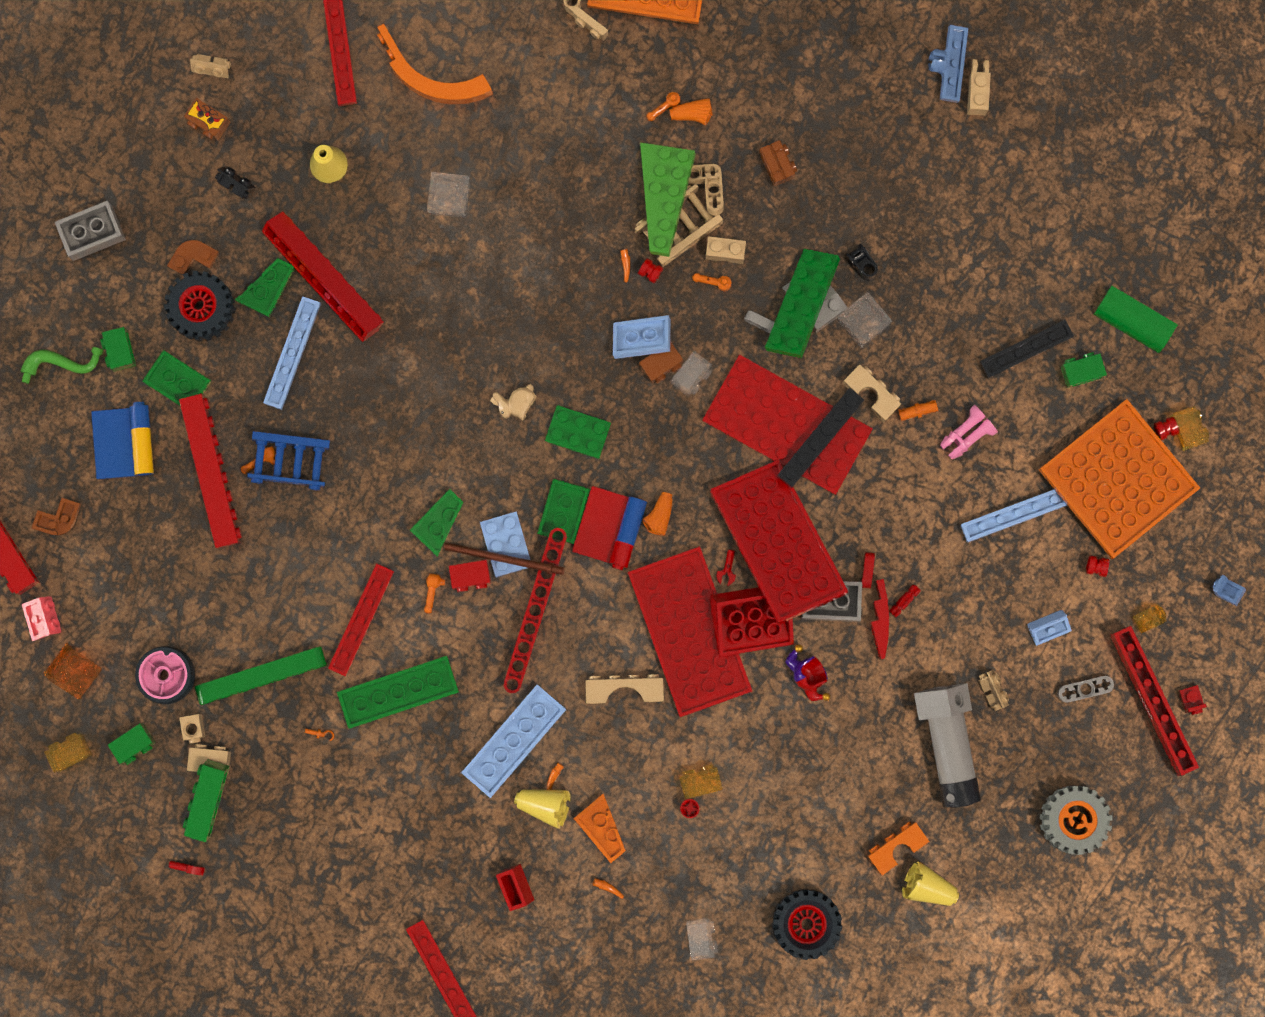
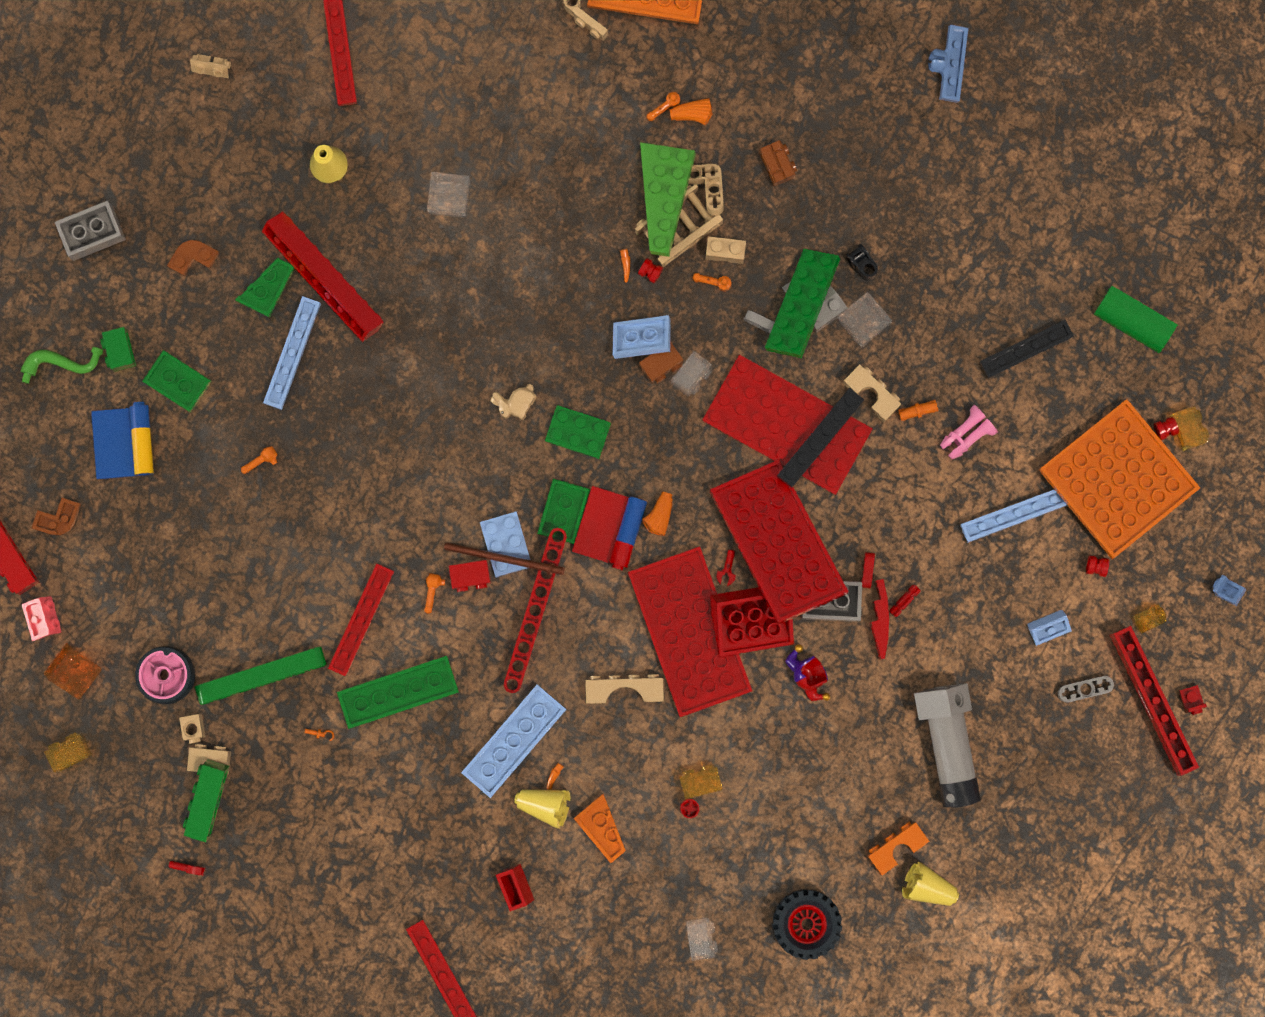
green brick [108,723,156,765] -> none
black wheel [164,271,236,342] -> none
red brick [179,394,242,549] -> none
dark orange brick [184,98,231,141] -> none
black hinge [215,166,256,199] -> none
blue fence [247,431,330,490] -> none
orange arch [377,24,493,105] -> none
green wing [410,489,463,557] -> none
orange helmet [592,878,624,899] -> none
tan hinge [967,59,991,116] -> none
tan hinge [979,670,1009,711] -> none
light grey wheel [1040,786,1112,855] -> none
green brick [1061,352,1107,389] -> none

